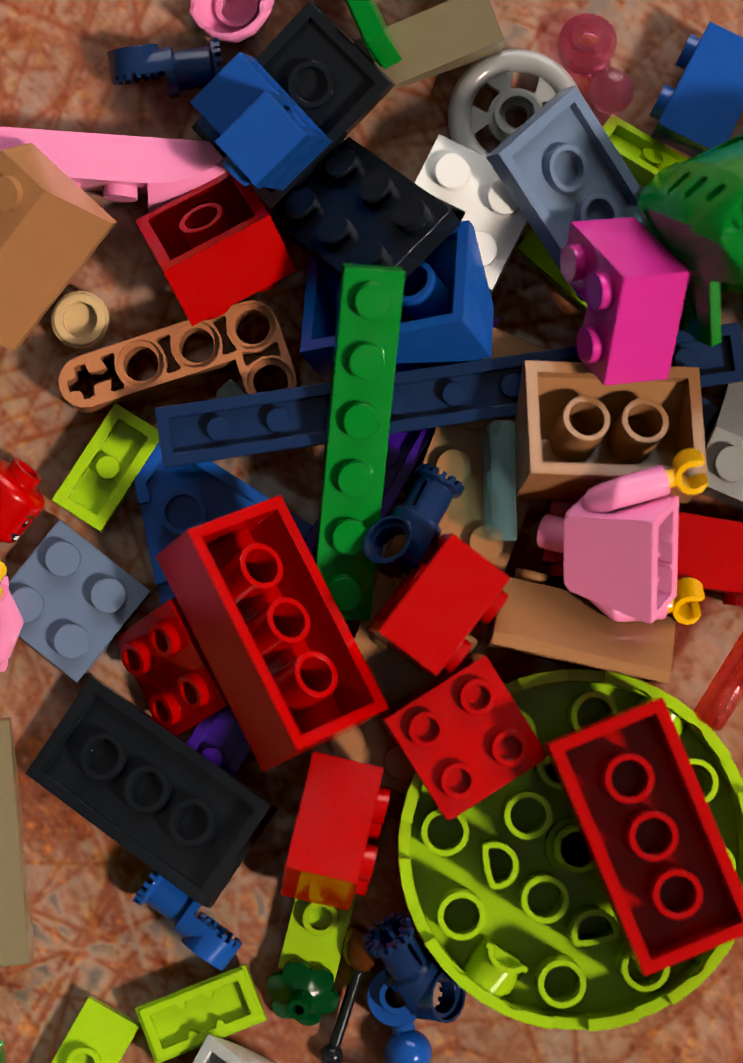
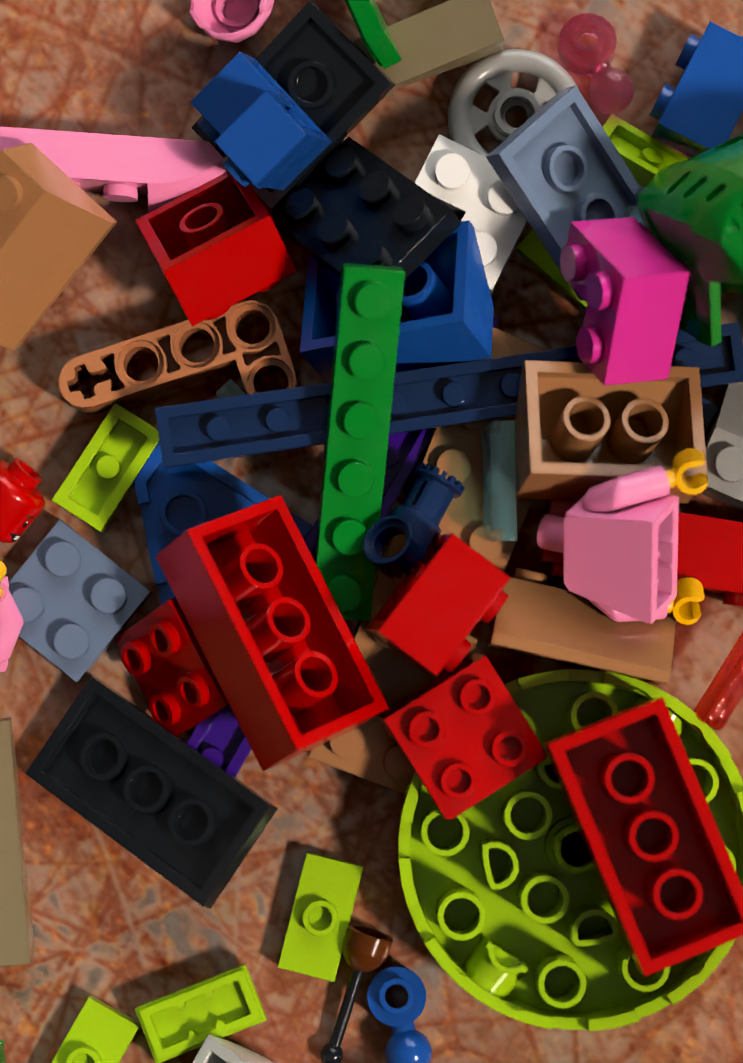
tan tile [51,291,111,351] -> none
dark blue connector [107,38,224,99] -> none
blue connector [132,870,242,970] -> none
dark green plant [266,958,339,1026] -> none
red brick [280,751,391,911] -> none
dark blue connector [363,912,466,1023] -> none

